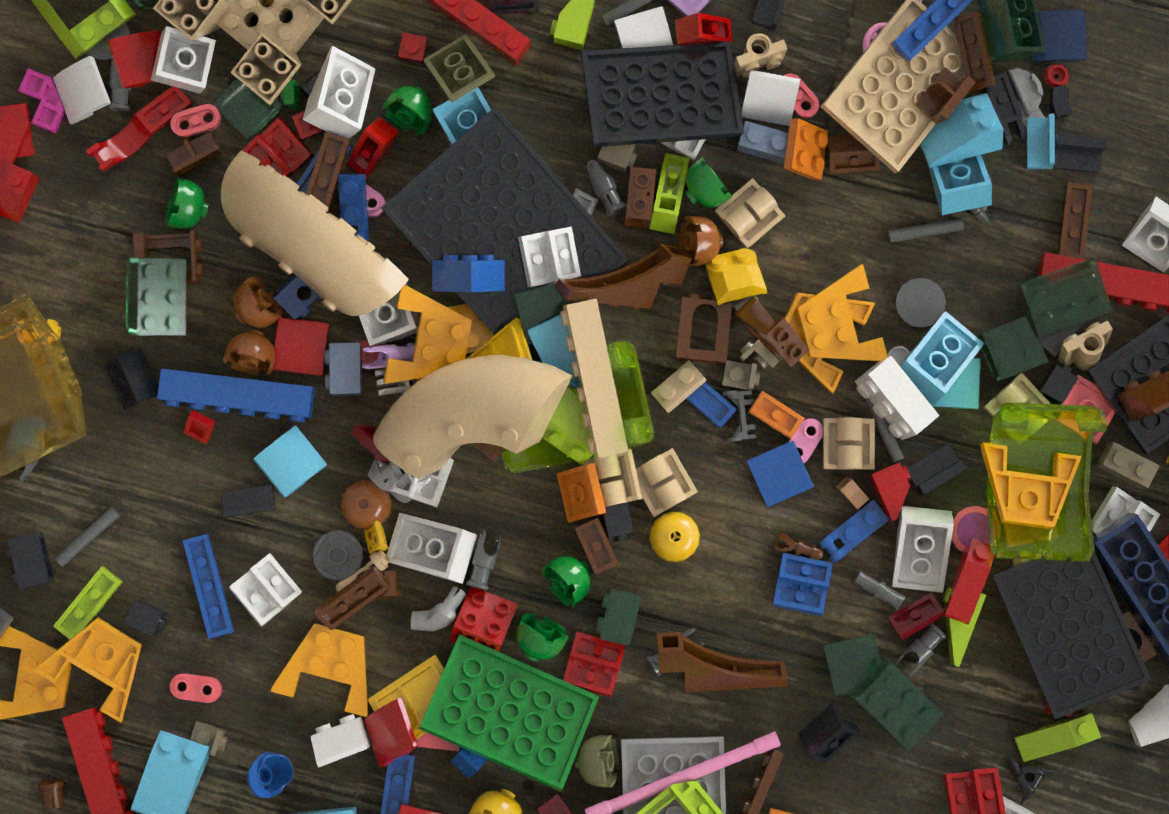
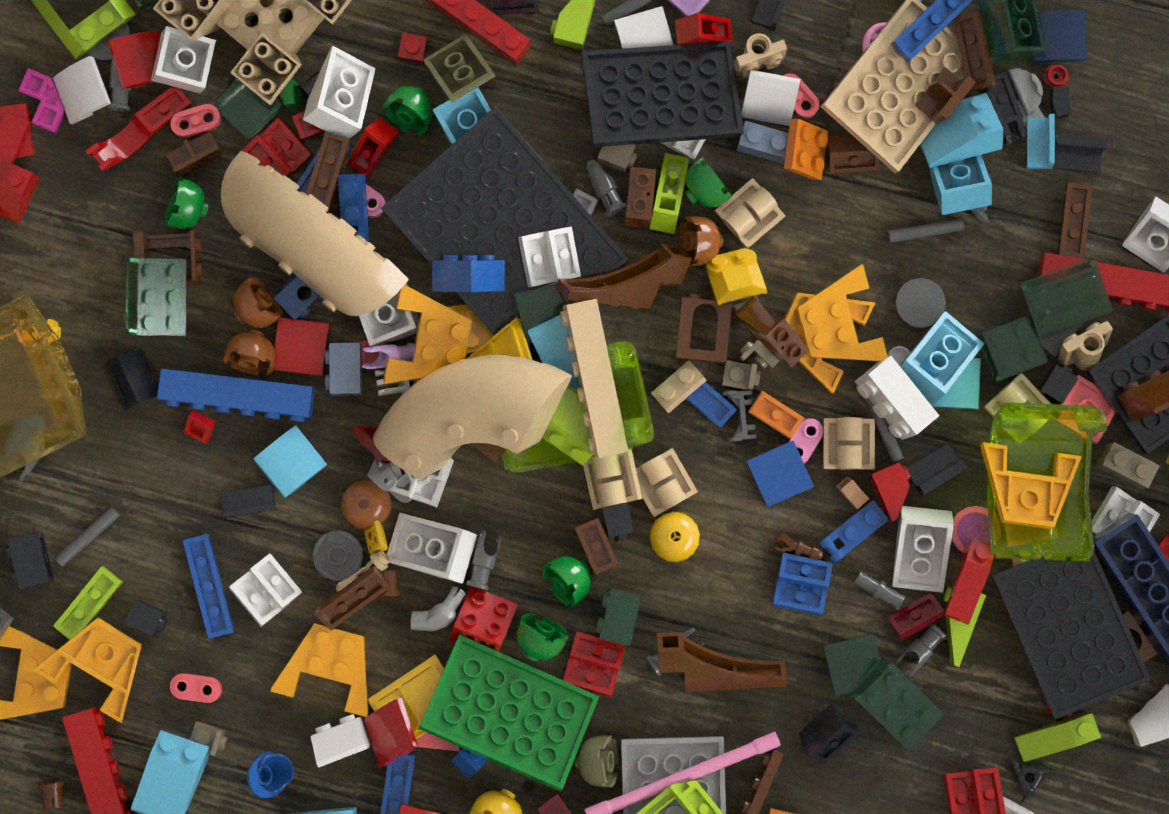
orange plate [556,463,606,523] -> none

